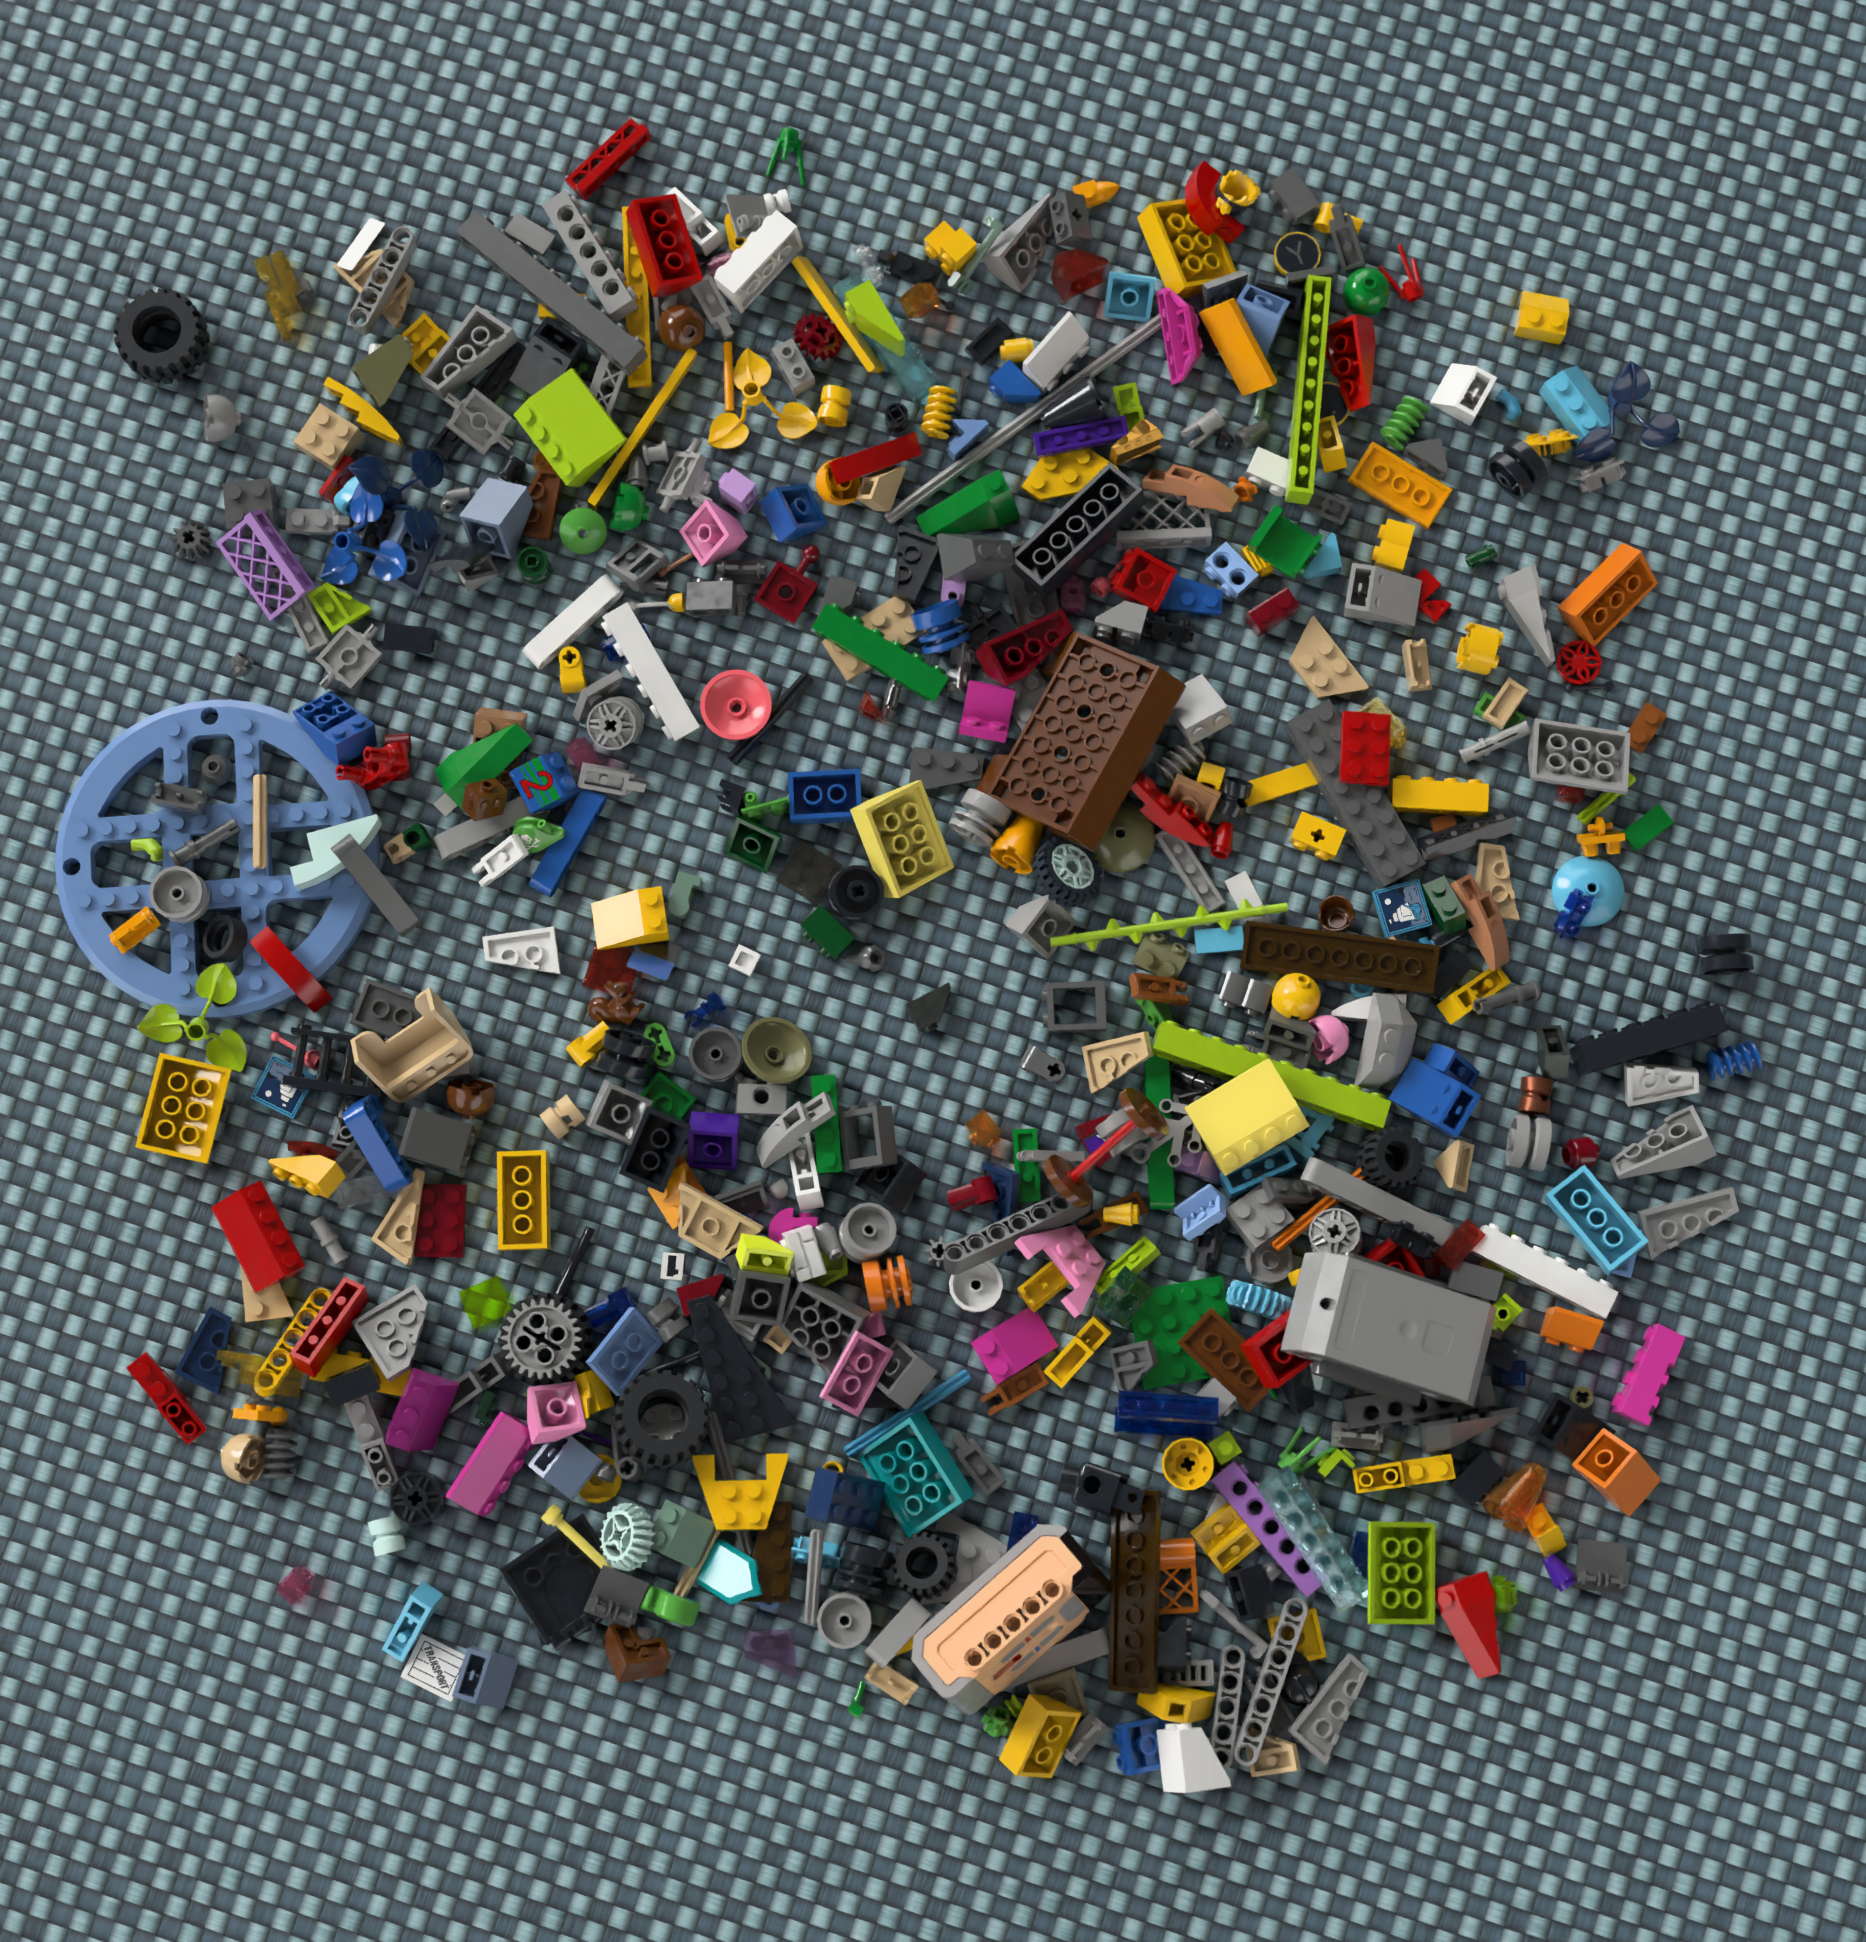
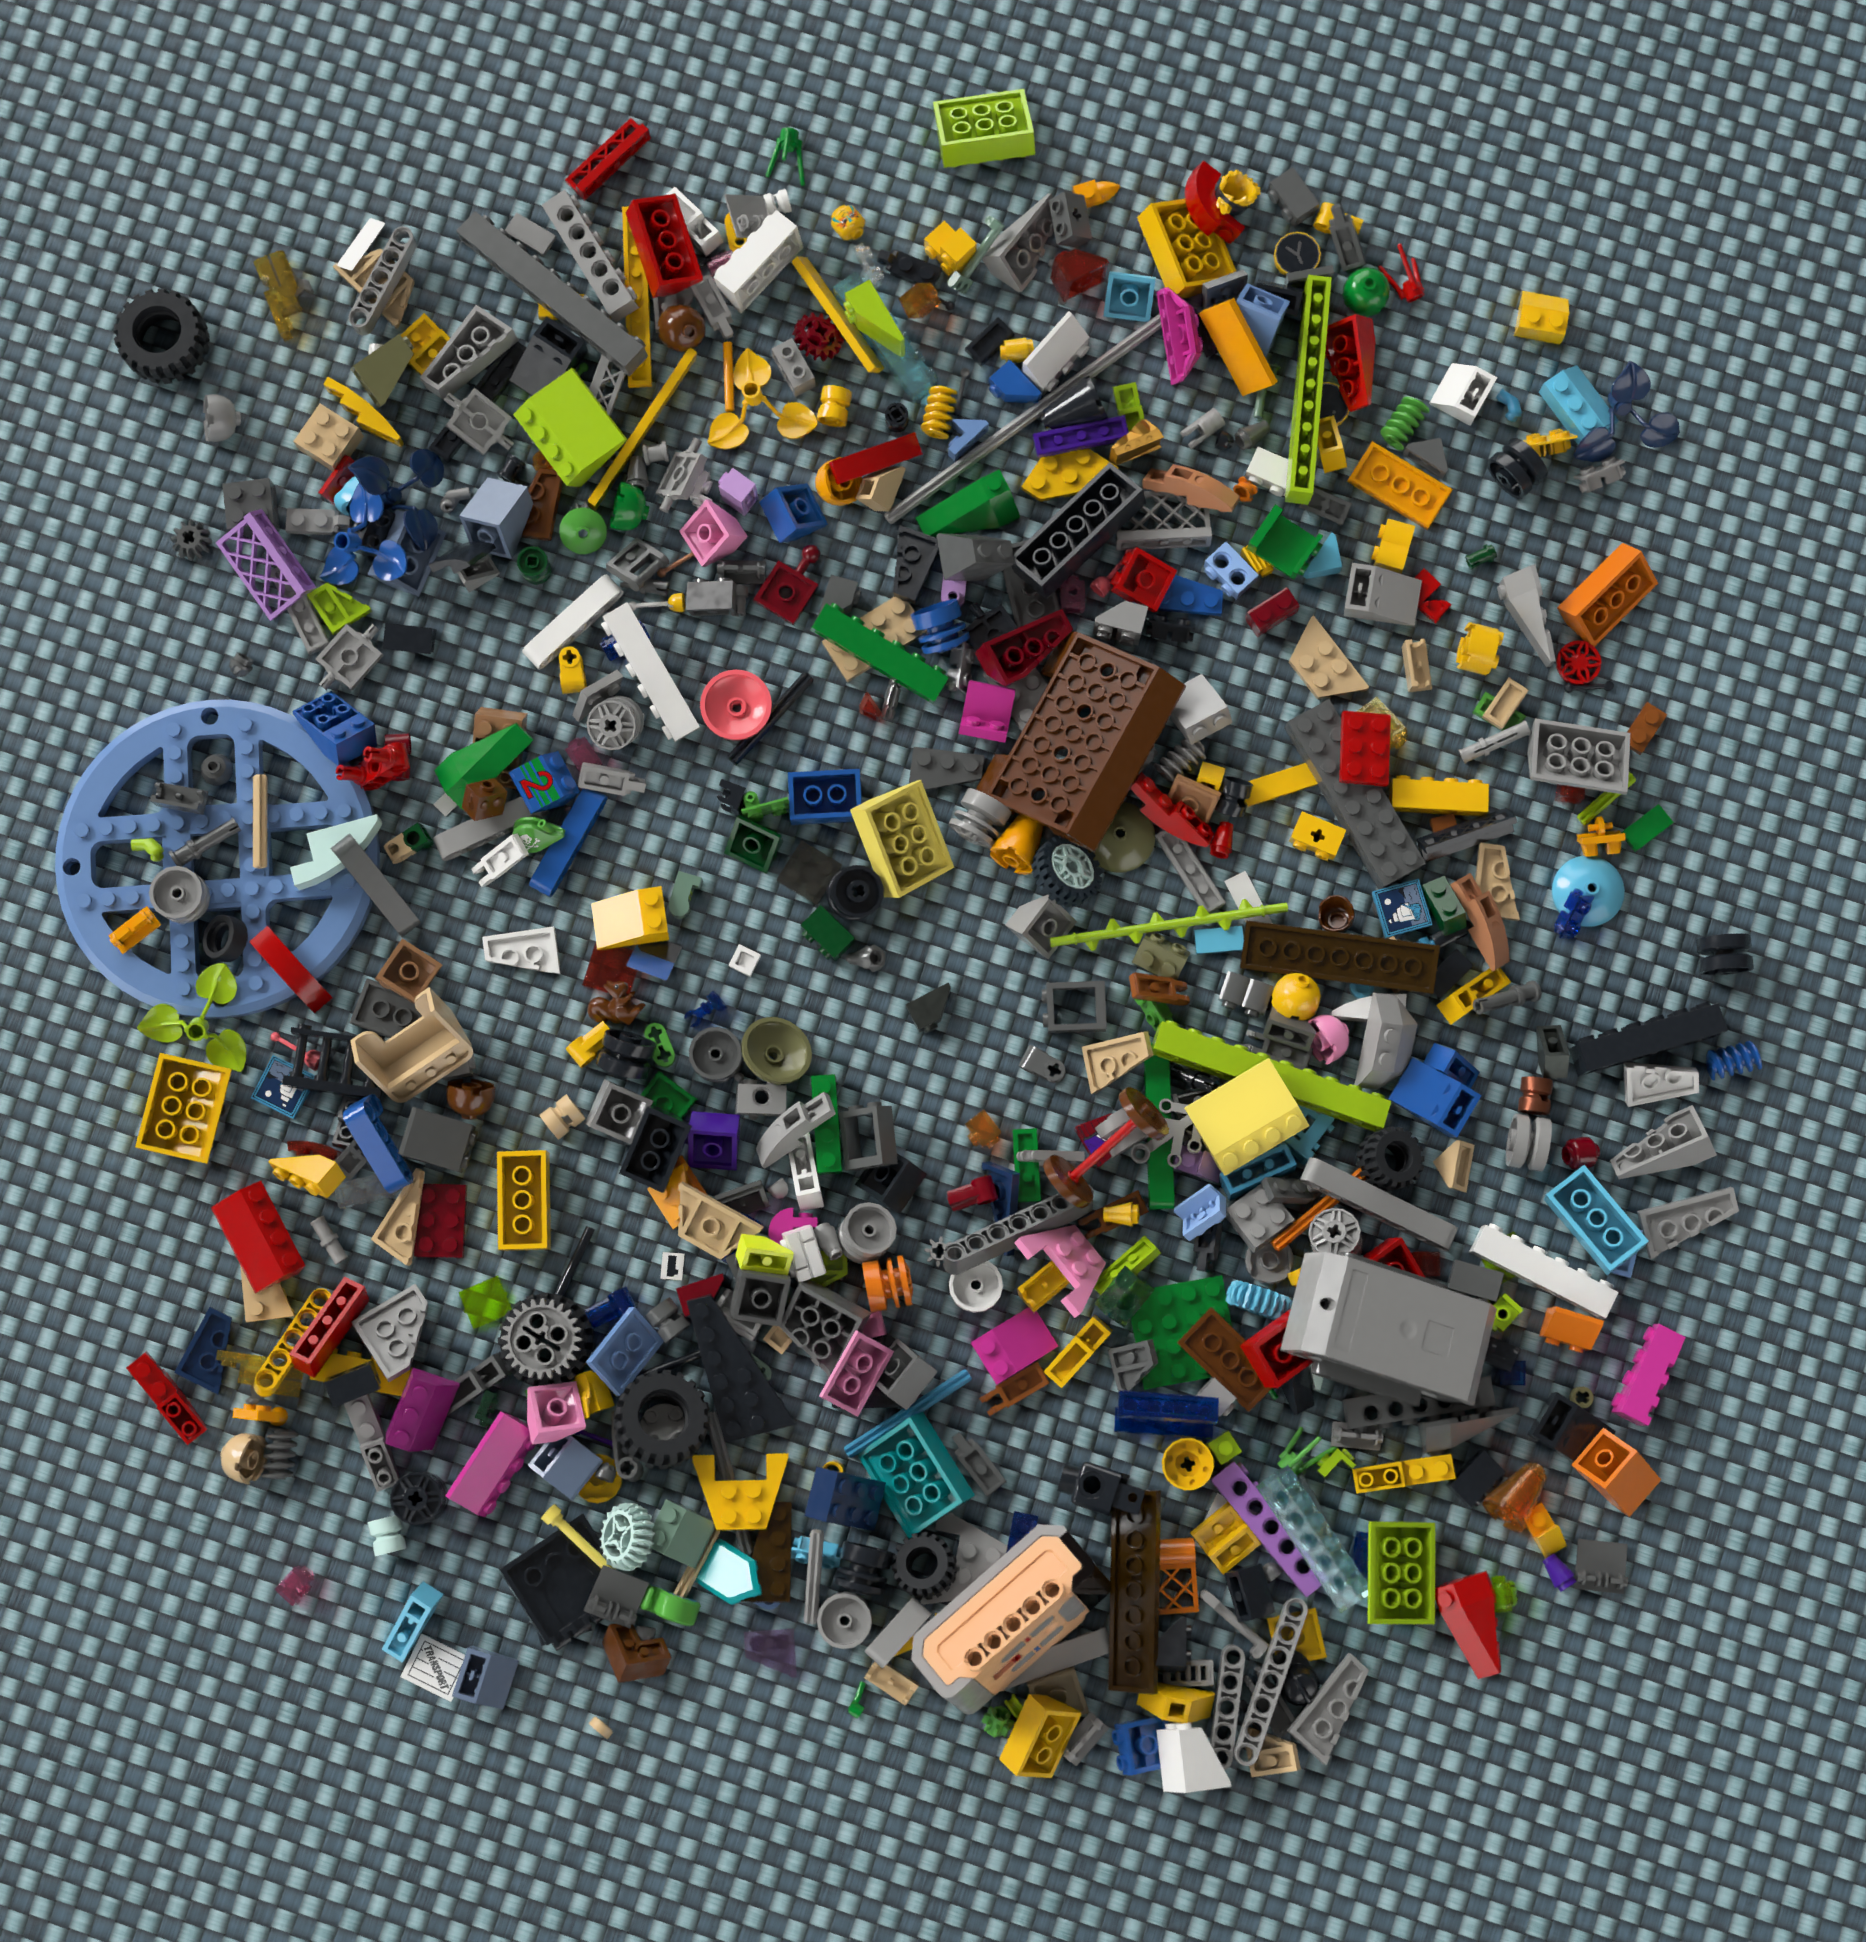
black hinge [1387,1220,1441,1260] -> none
clear red hinge [1434,1218,1486,1270] -> none
none -> medium nougat slope [375,938,443,1004]
none -> tan tile [588,1717,613,1740]
none -> yellow head [831,205,865,240]
none -> lime slope [933,89,1035,168]

